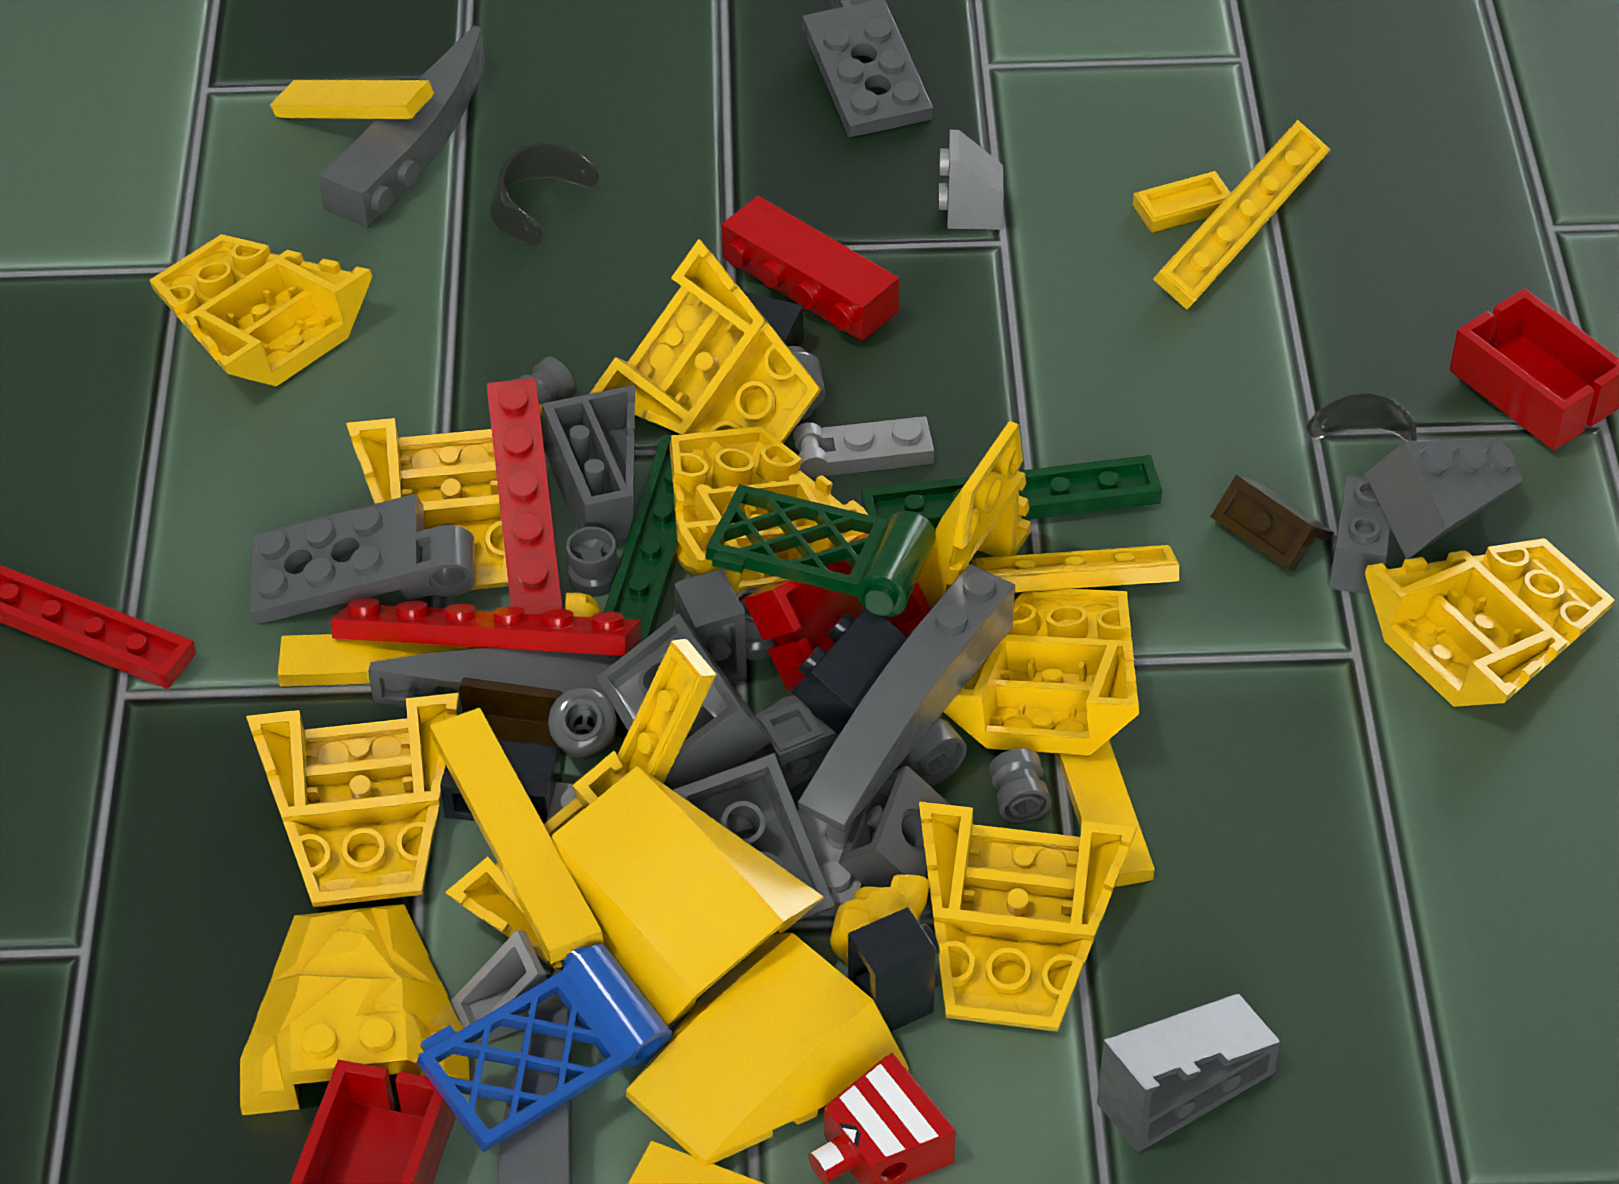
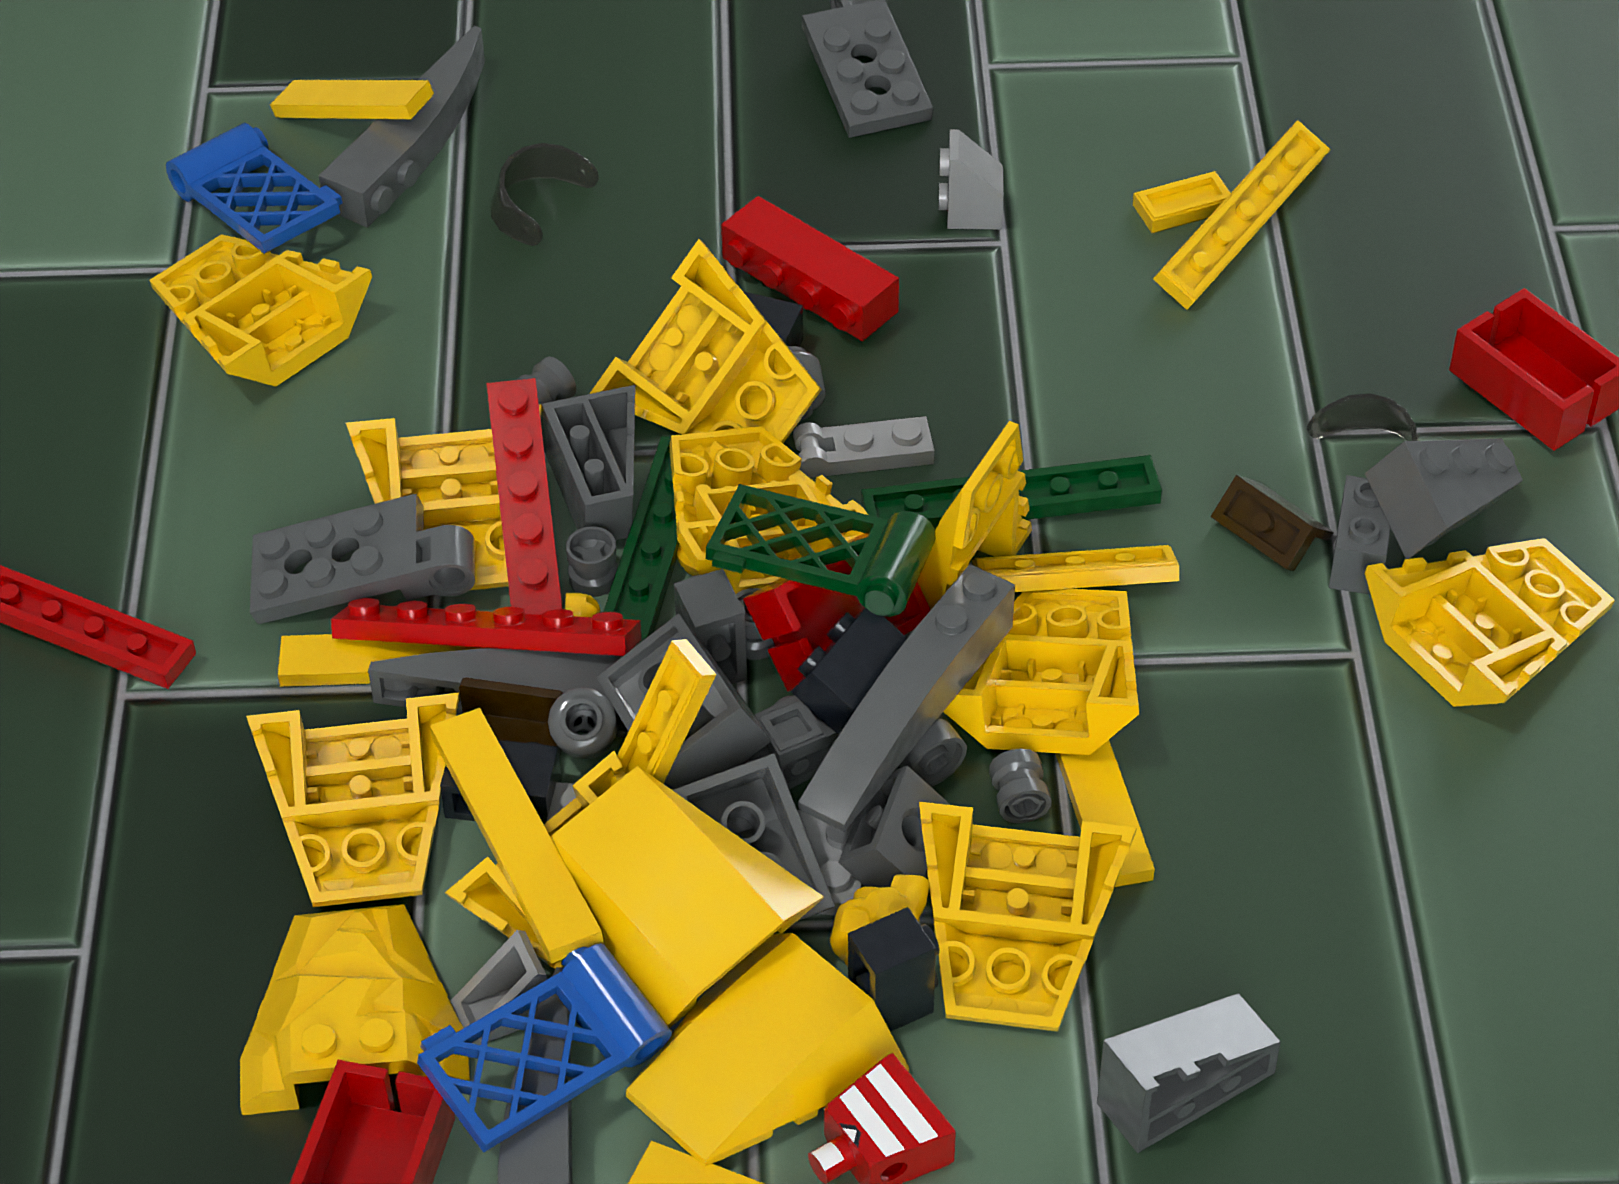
none -> blue piece [166,123,343,253]

